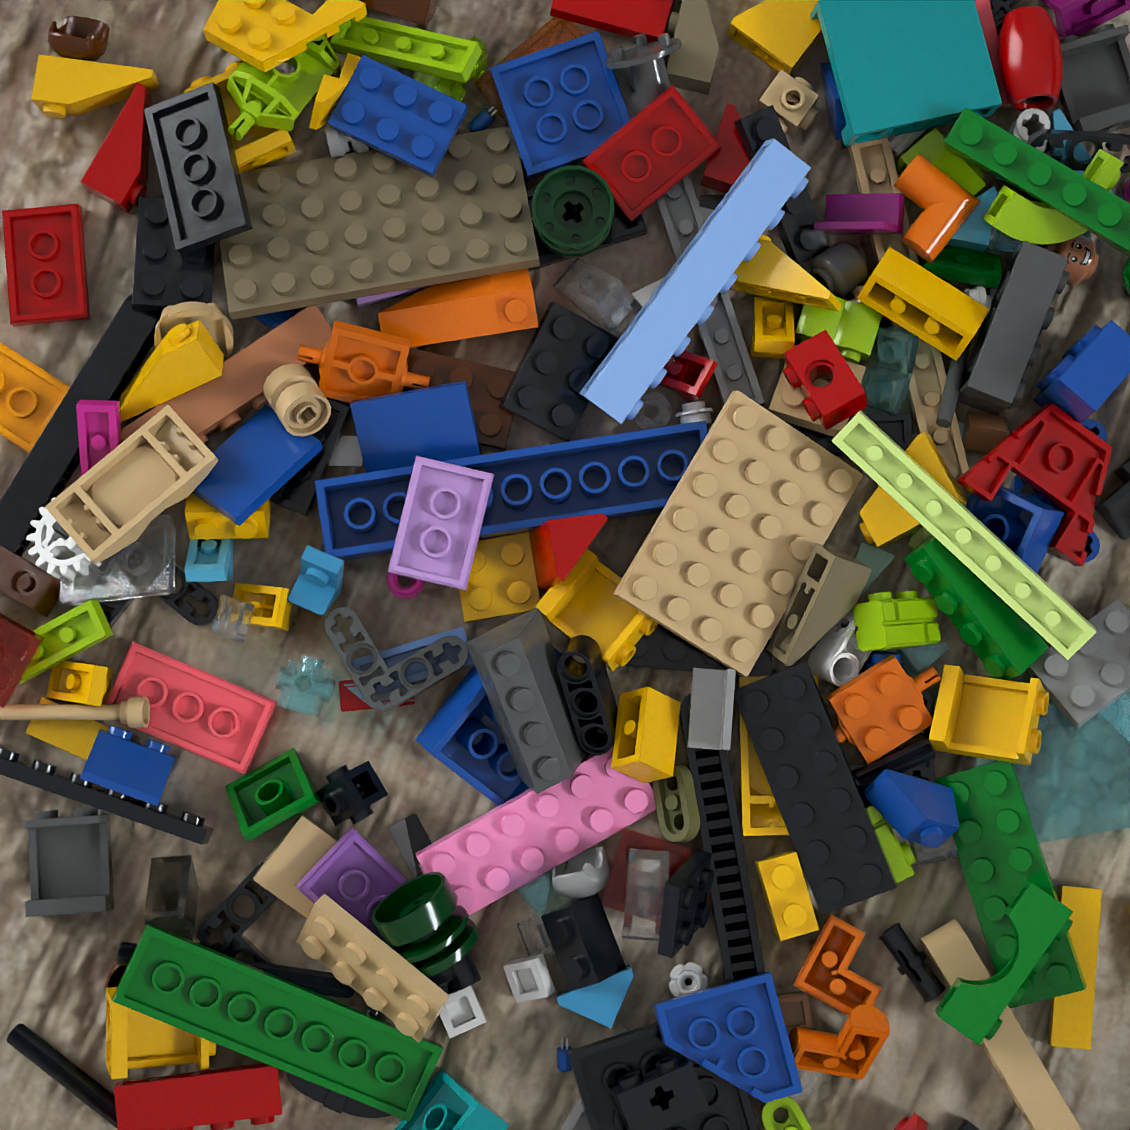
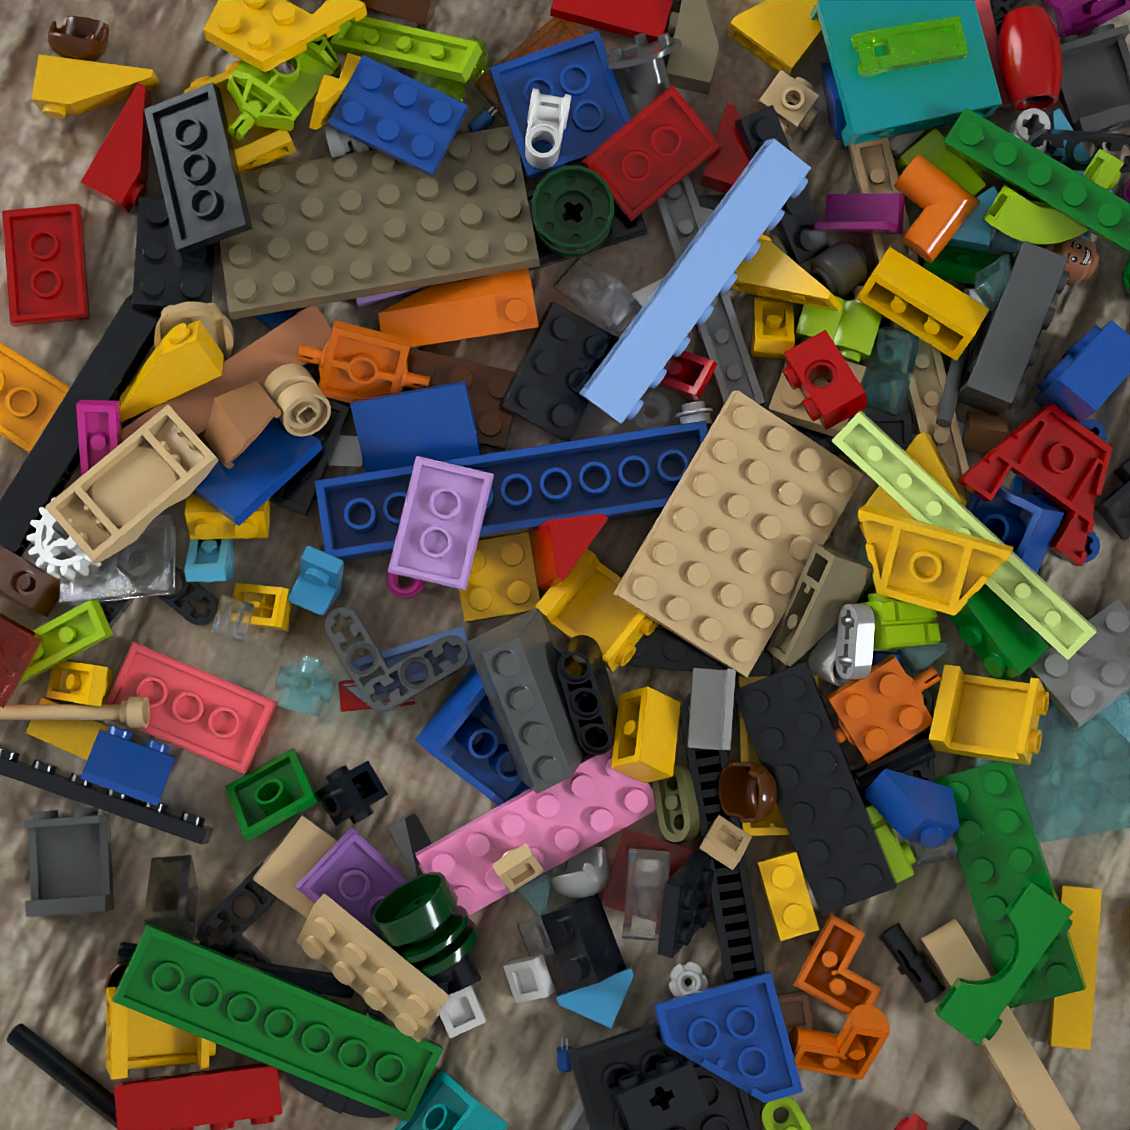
none -> medium nougat slope [204,380,282,469]
none -> tan plate [492,843,545,893]
none -> white piece [525,88,571,169]
none -> tan plate [699,815,752,870]
none -> reddish brown hair [719,762,777,823]
none -> light grey beam [836,604,875,680]
none -> clear neon green plate [851,16,968,77]
none -> yellow wing [858,505,1013,616]
none -> clear light blue slope [975,254,1011,311]

